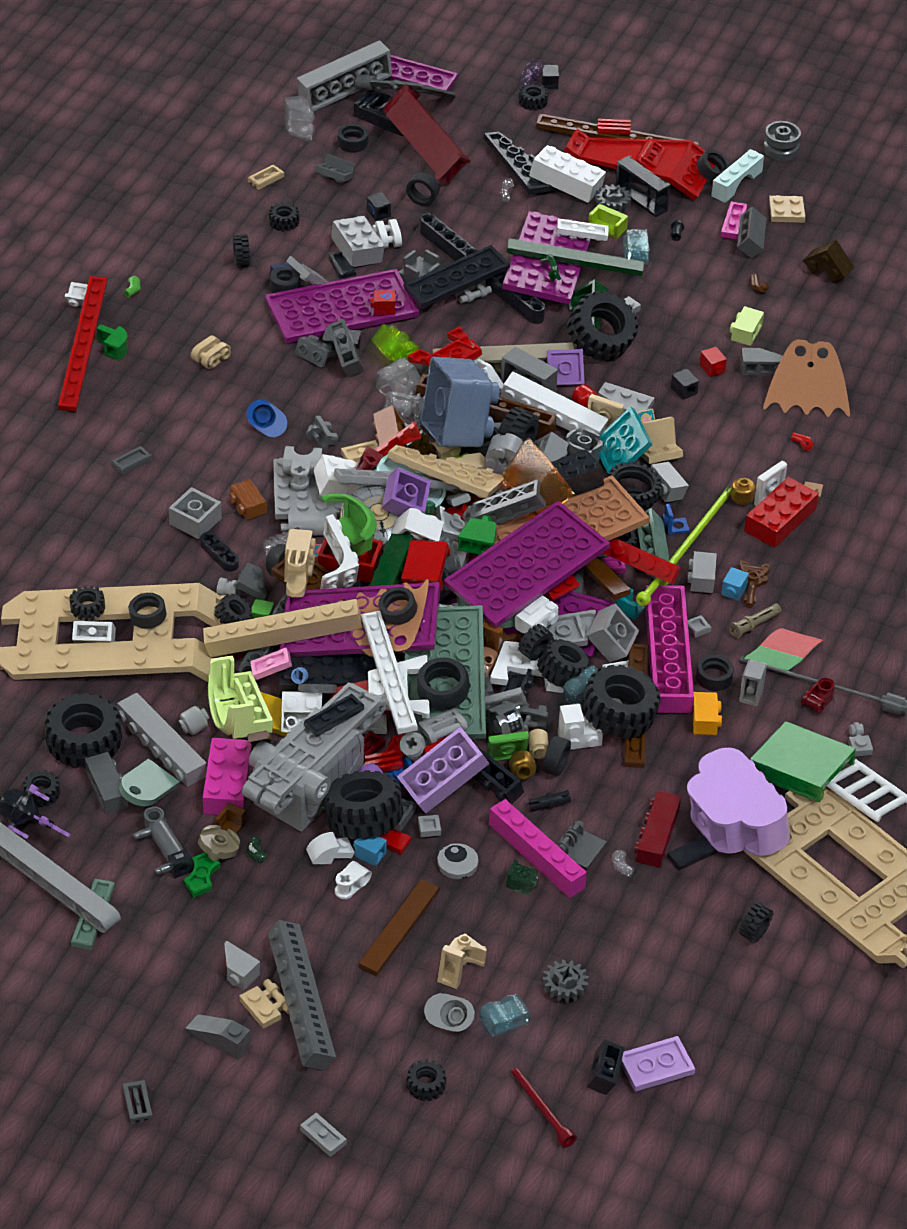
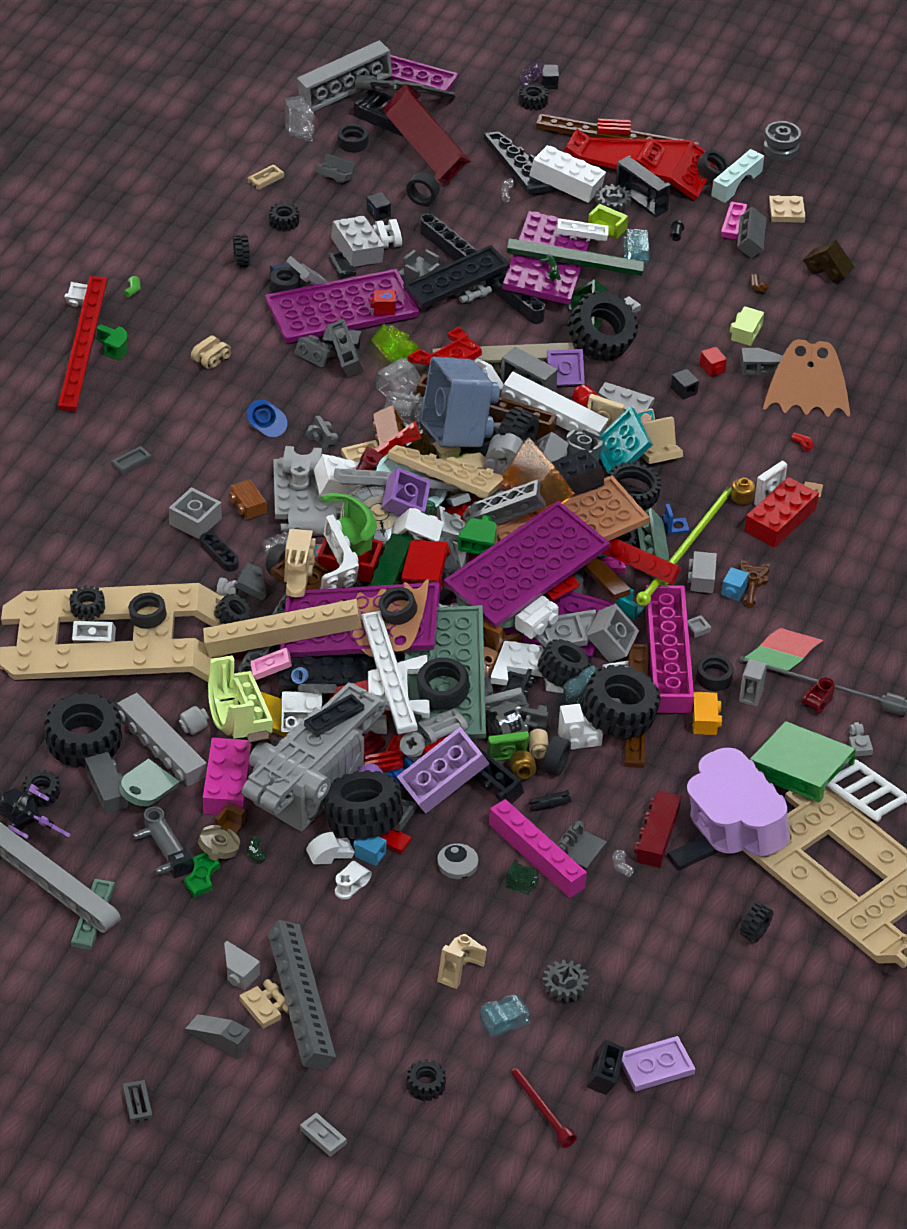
bright green tile [251,599,274,618] -> none
reddish brown tile [359,879,439,976] -> none
light grey plate [418,815,441,837] -> none
light grey piece [424,993,475,1032] -> none
black tyre [518,624,554,661] -> none
light grey brick [651,462,689,502] -> none
dark tan pin [729,603,782,639] -> none

